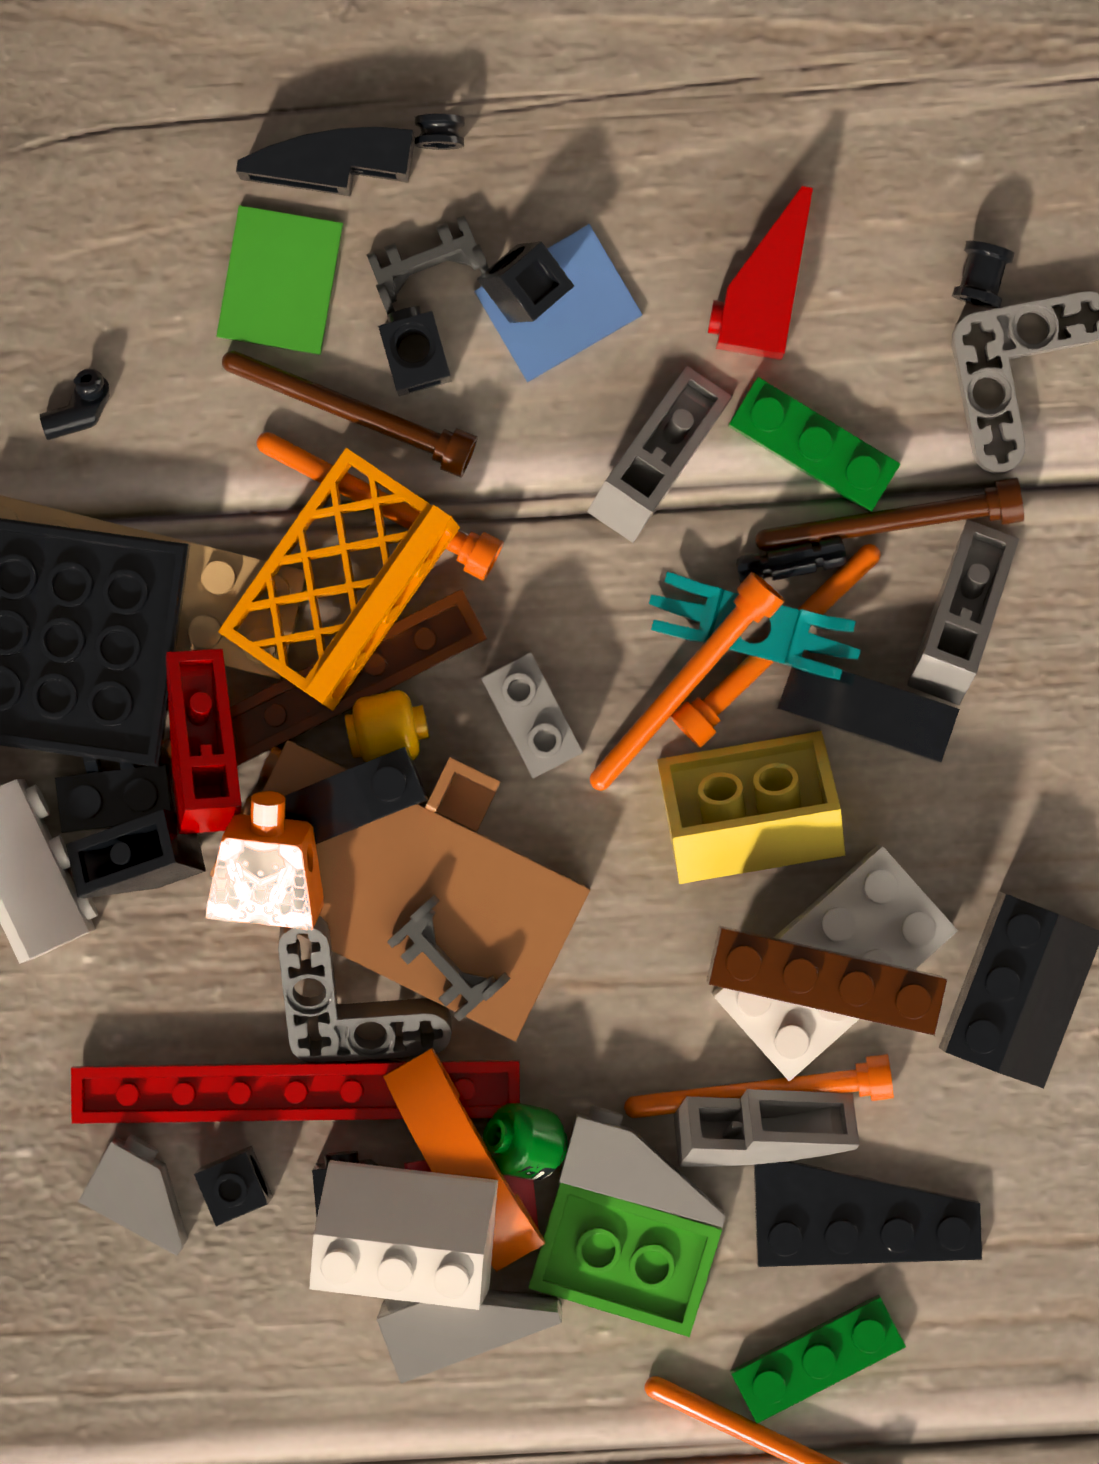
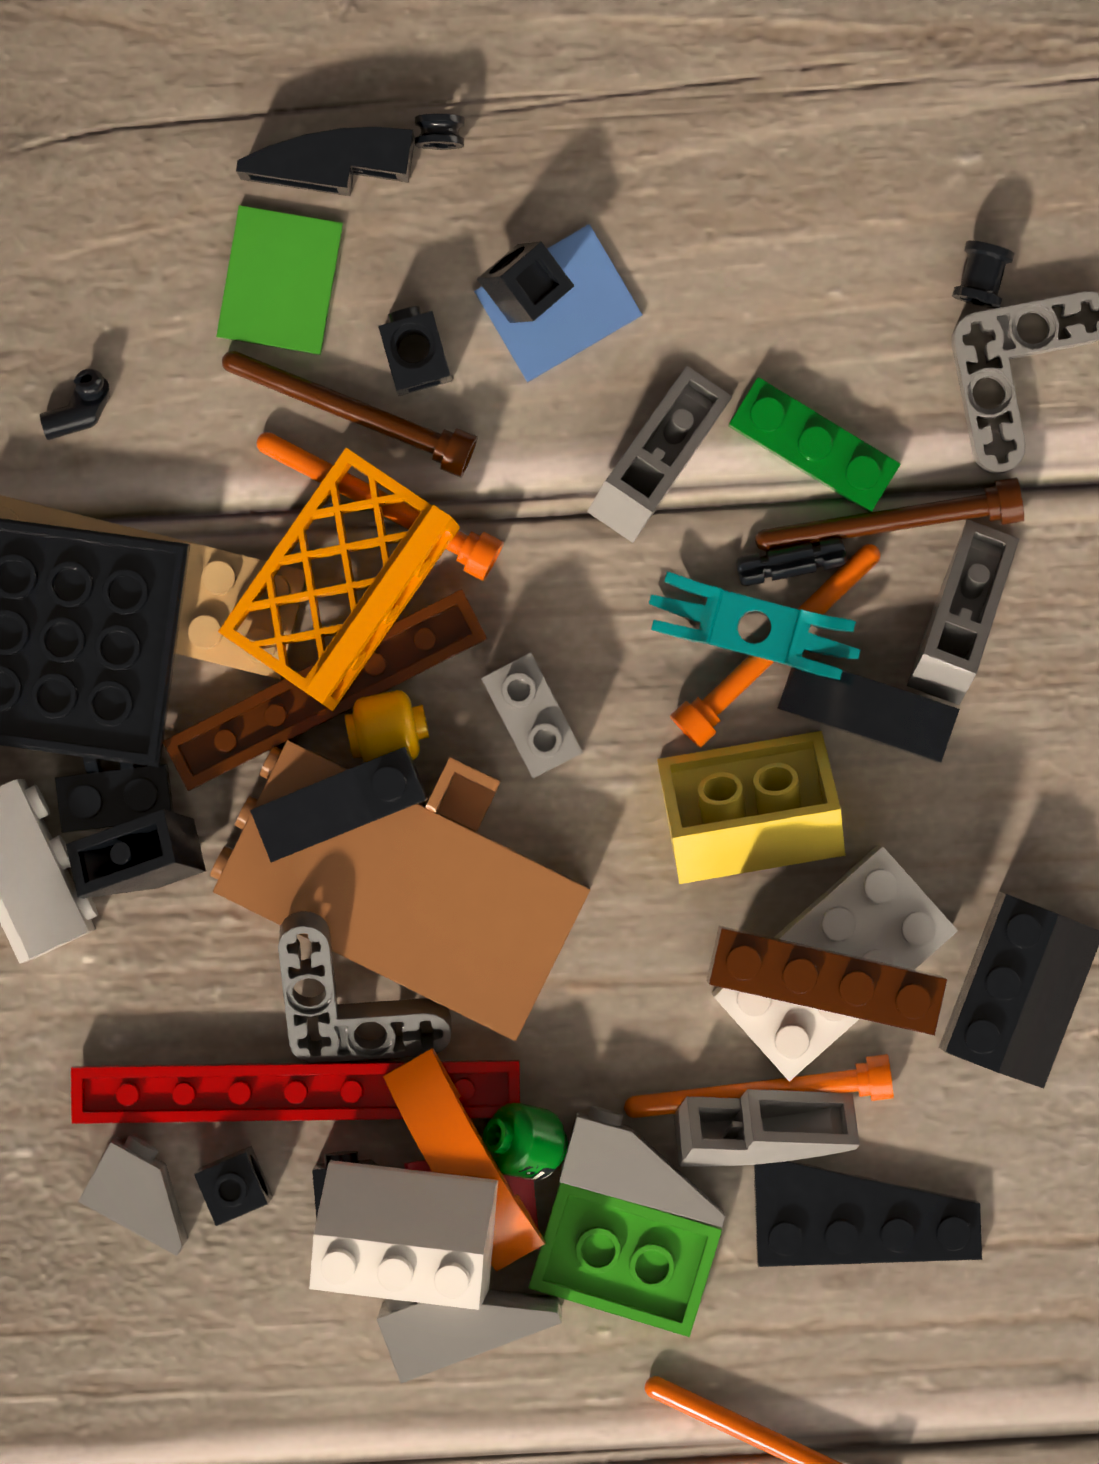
red slope [166,649,242,834] -> none
torso [206,791,324,930] -> none
dark grey piece [366,215,489,315] -> none
dark grey piece [387,895,511,1021] -> none
orange piece [590,572,785,791] -> none
red slope [708,186,813,360] -> none
green plate [730,1294,906,1424] -> none

